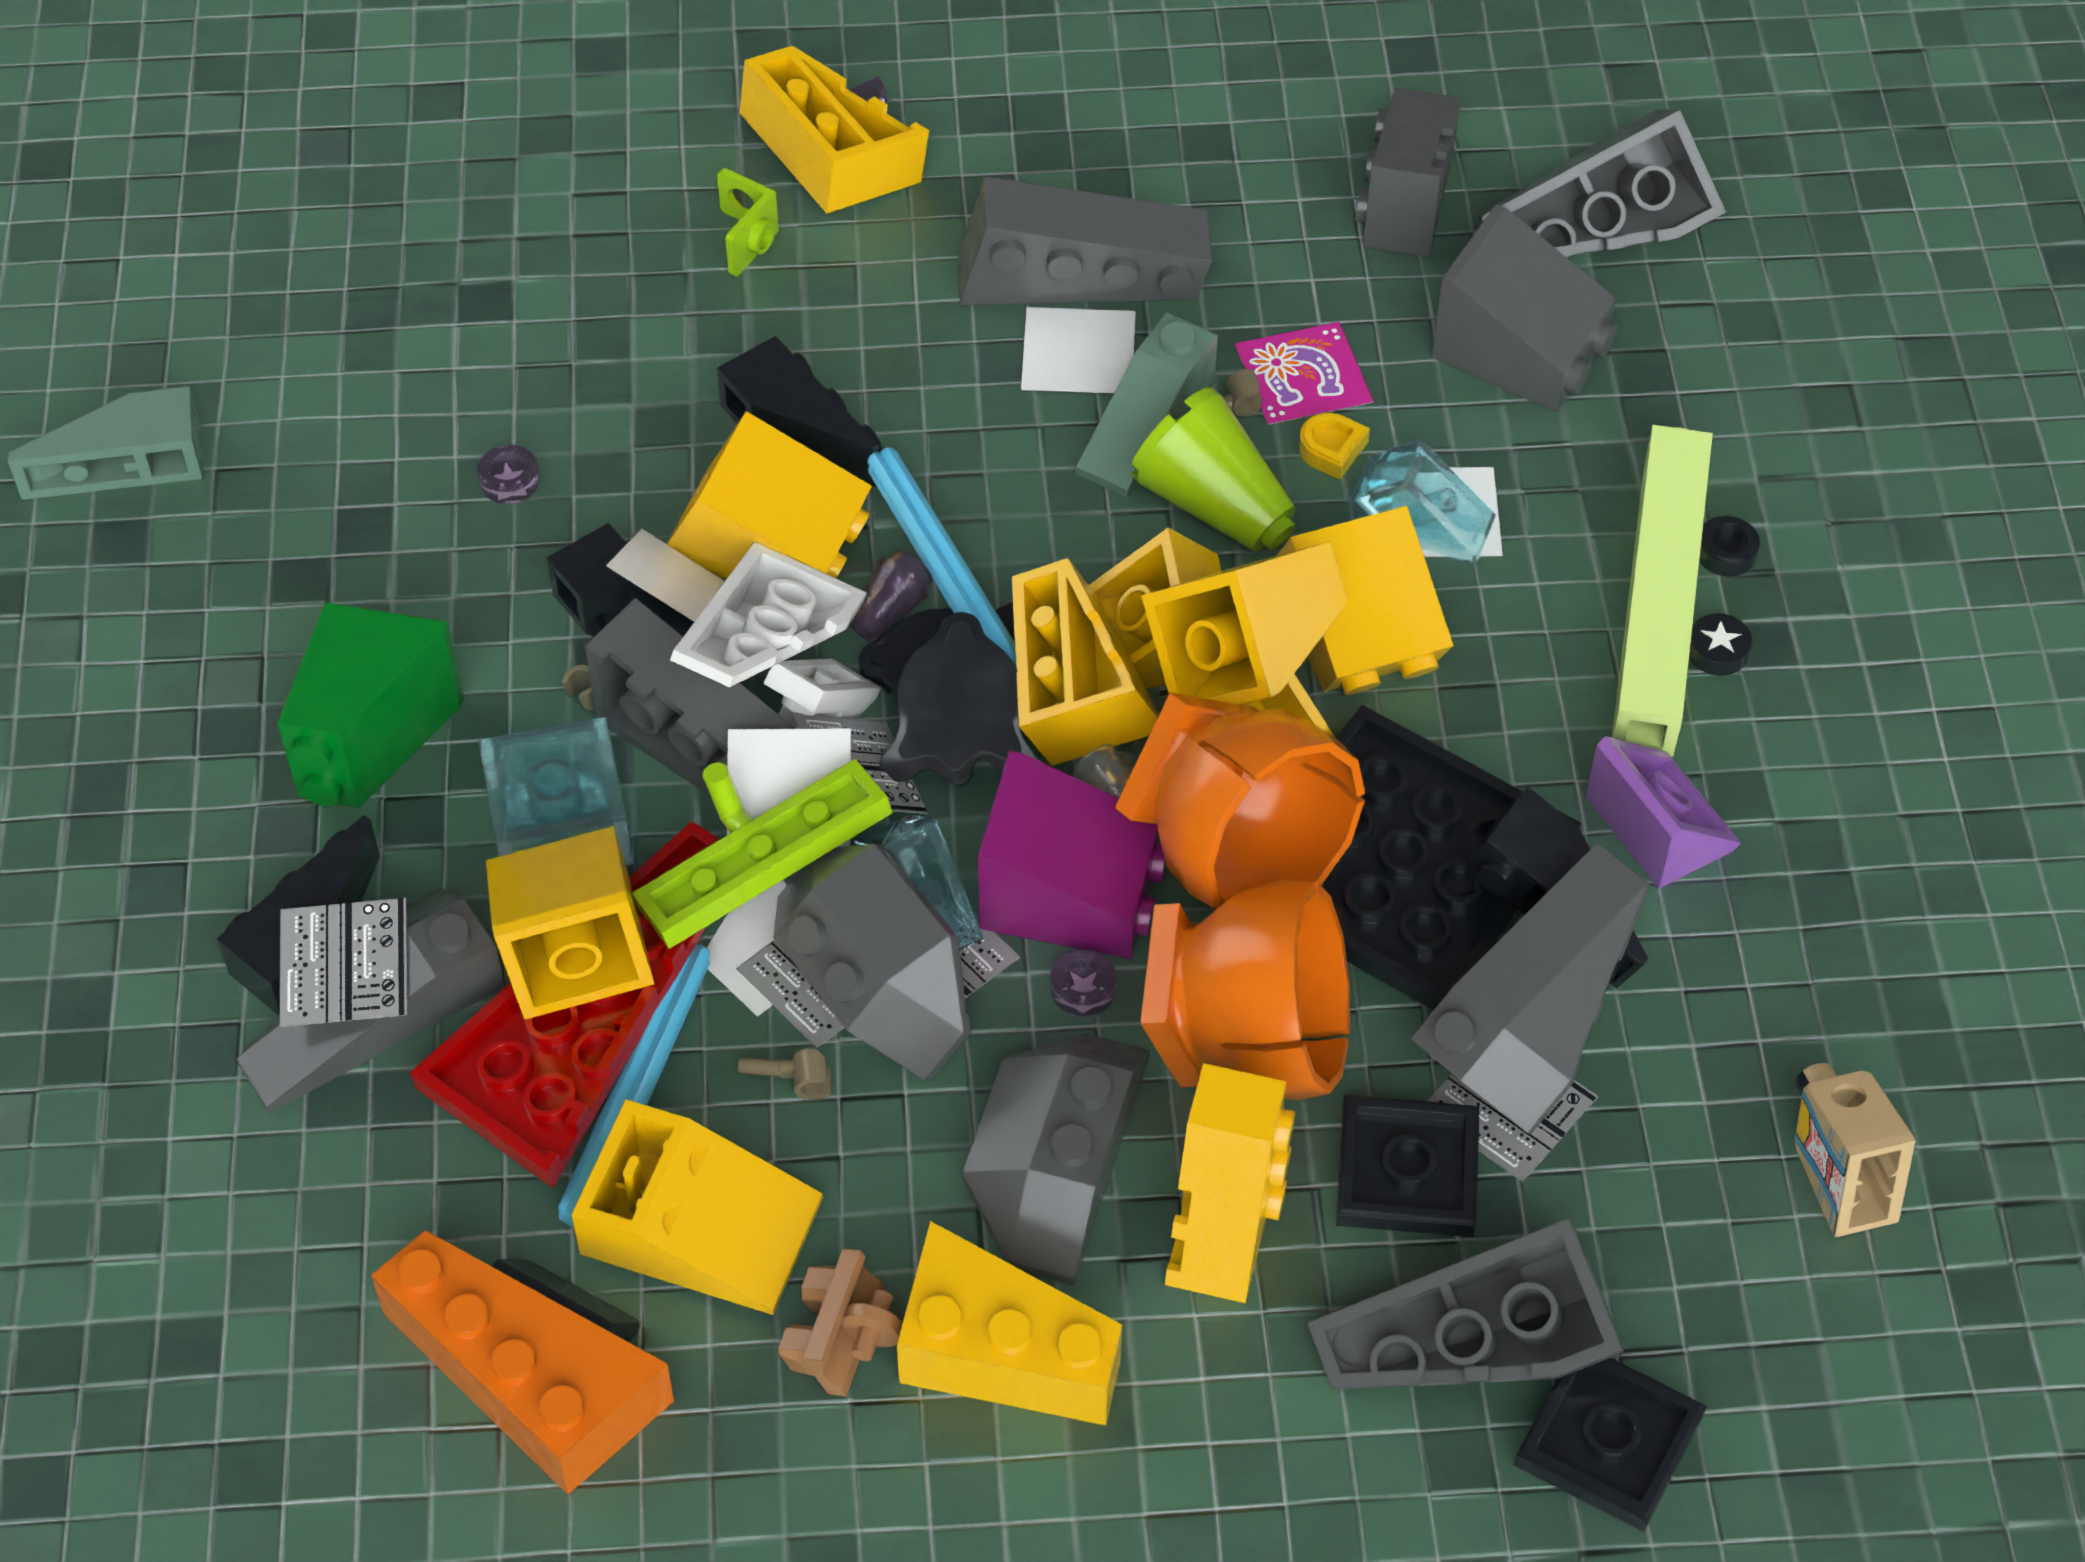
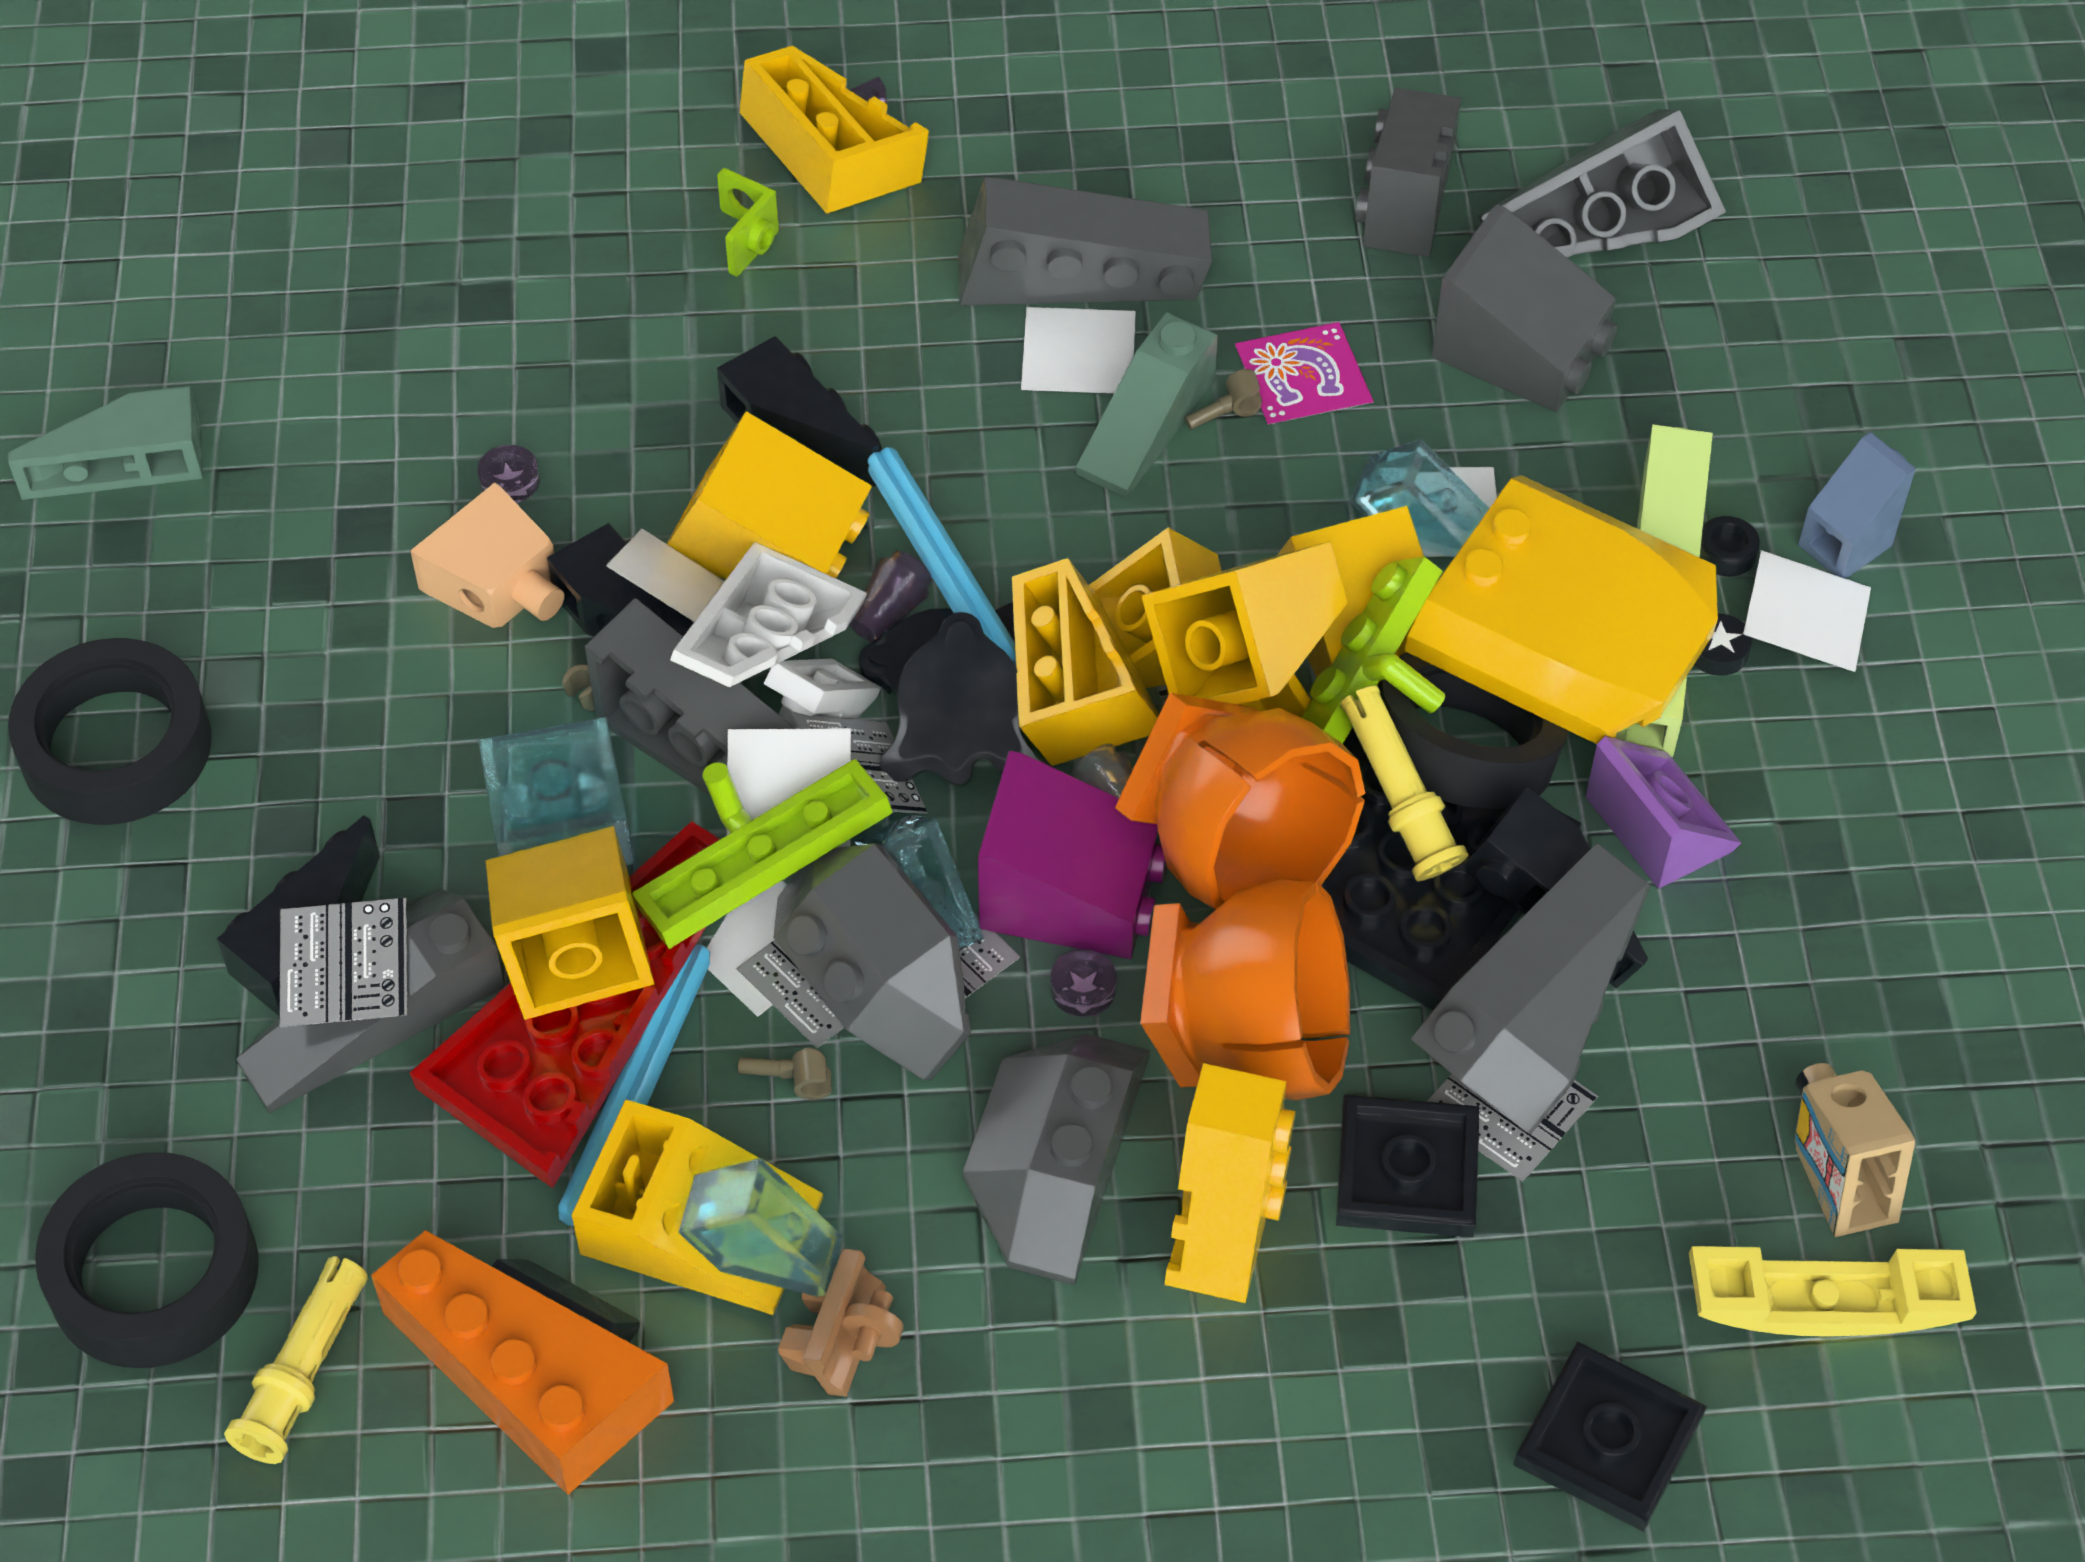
green slope [277,602,464,808] -> none
yellow wedge [897,1221,1122,1426] -> none
lime cone [1130,387,1296,552] -> none
yellow tile [1299,413,1370,480] -> none
dark grey wedge [1307,1218,1624,1390] -> none
none -> black tyre [8,638,212,825]
none -> black tyre [35,1152,259,1368]
none -> light yellow pin [224,1256,368,1464]
none -> light nougat torso [410,483,564,628]
none -> clear light blue slope [678,1158,842,1297]
none -> lime plate [1301,556,1445,744]
none -> light yellow pin [1340,685,1469,881]
none -> black tyre [1379,652,1568,809]
none -> yellow wedge [1404,475,1718,744]
none -> light yellow slope [1689,1246,1977,1337]
none -> white sticker [1743,550,1871,672]
none -> sand blue slope [1798,432,1916,579]

